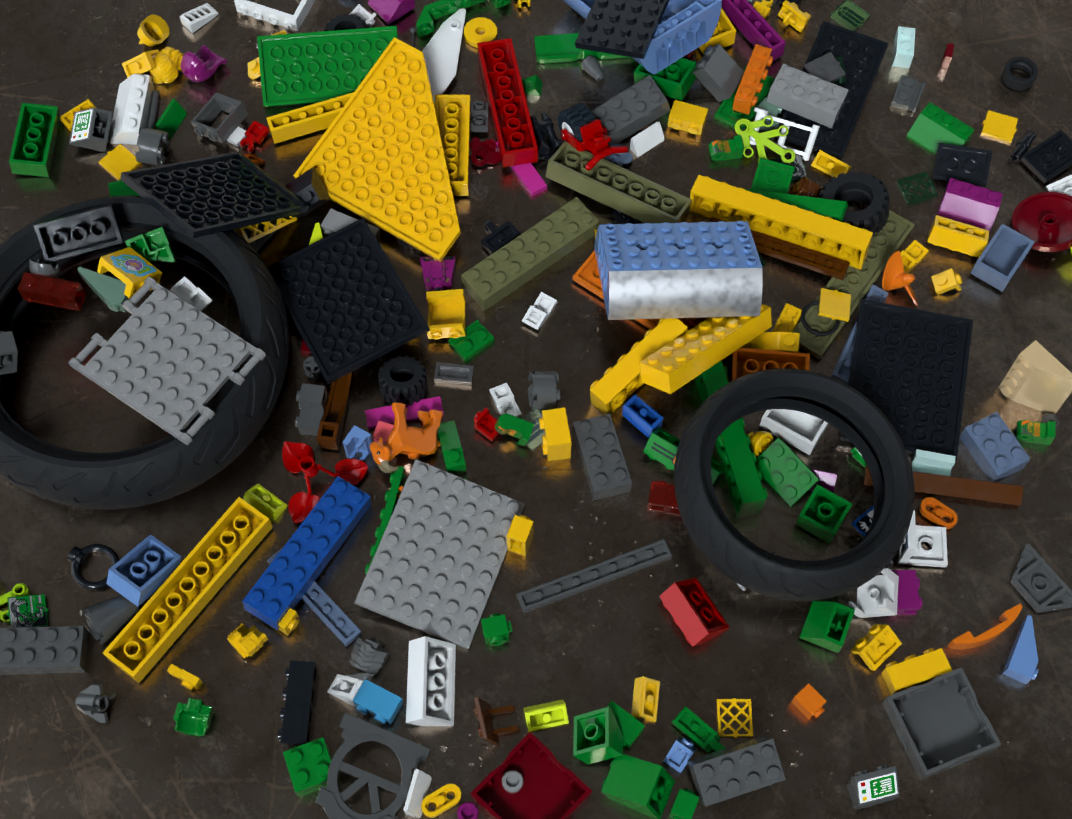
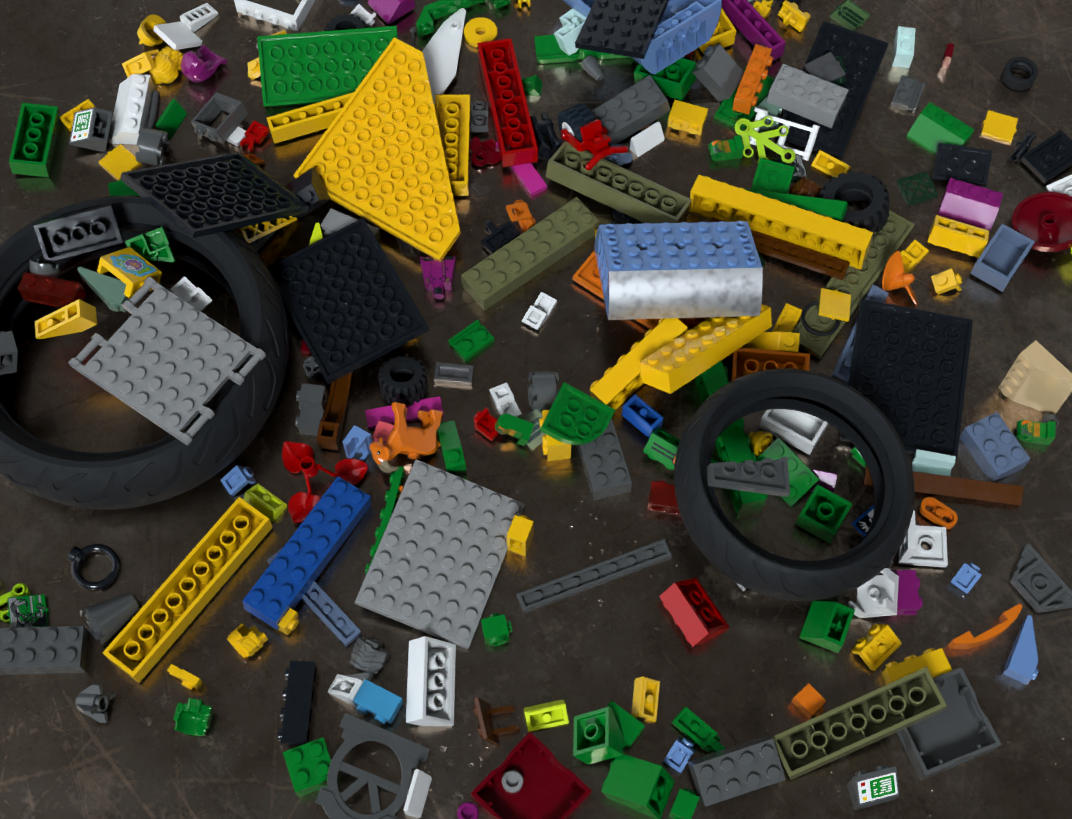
medium blue brick [107,534,182,606] -> none
yellow plate [421,783,461,818] -> none
yellow panel [426,289,466,340] -> none
yellow window [716,698,753,738] -> none
none -> yellow slope [35,299,97,340]
none -> white tile [153,21,202,50]
none -> medium blue bracket [221,465,256,496]
none -> orange bracket [506,199,536,232]
none -> green plate [540,382,615,445]
none -> light aqua brick [554,9,586,55]
none -> dark grey wing [707,457,790,497]
none -> olive brick [772,667,947,780]
none -> medium blue bracket [950,562,982,594]

